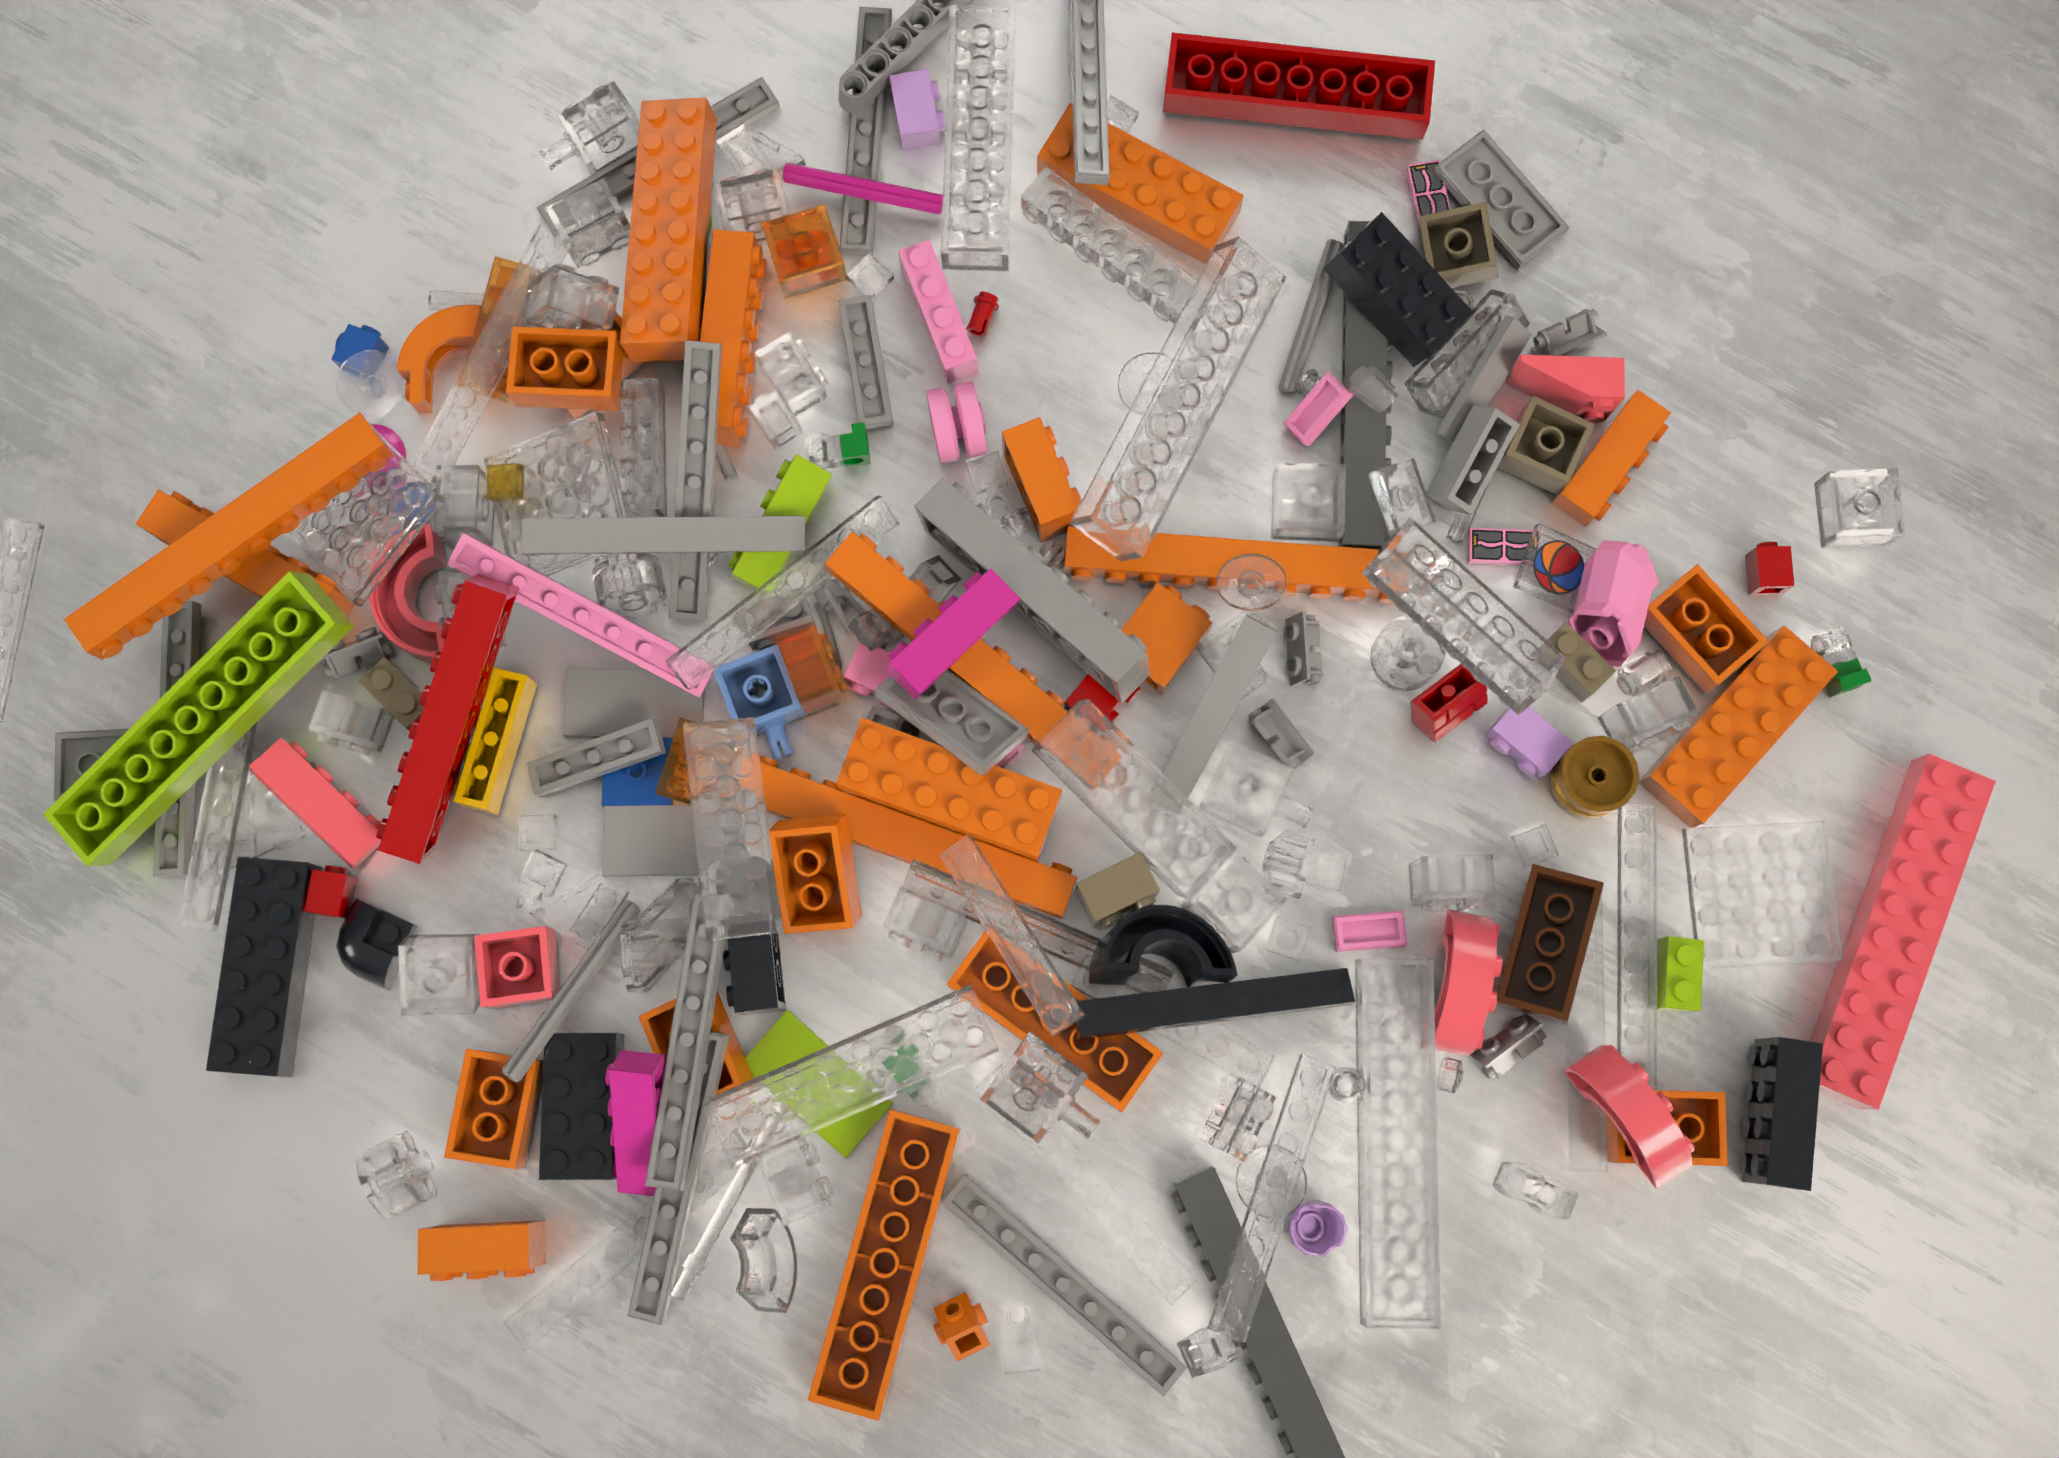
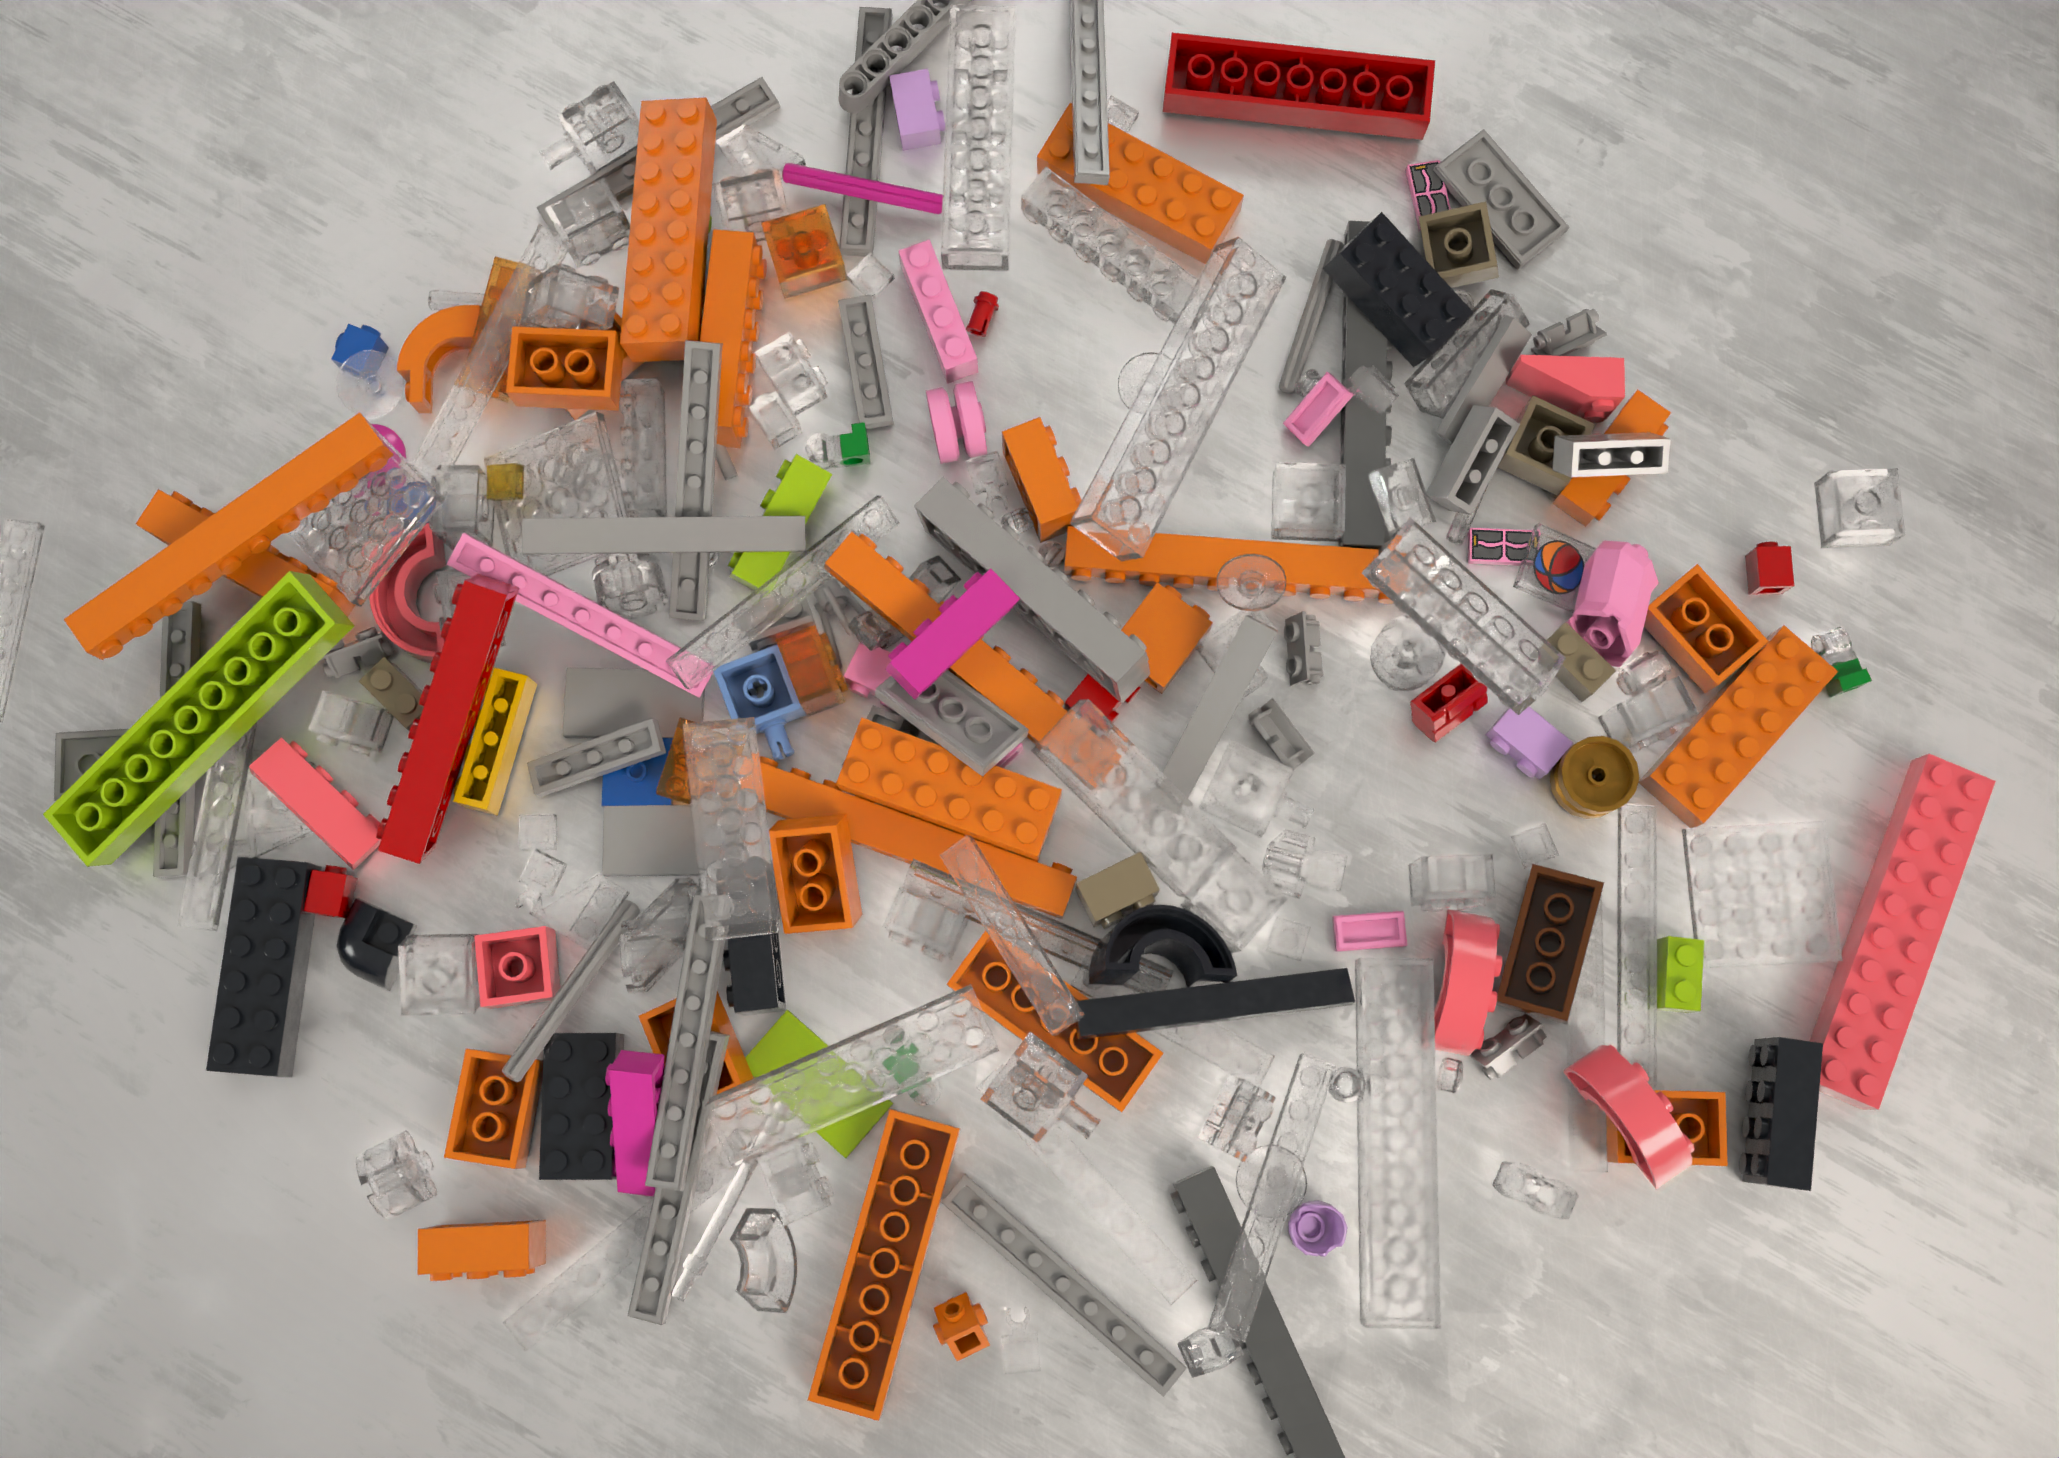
none -> light grey brick [1552,432,1671,477]

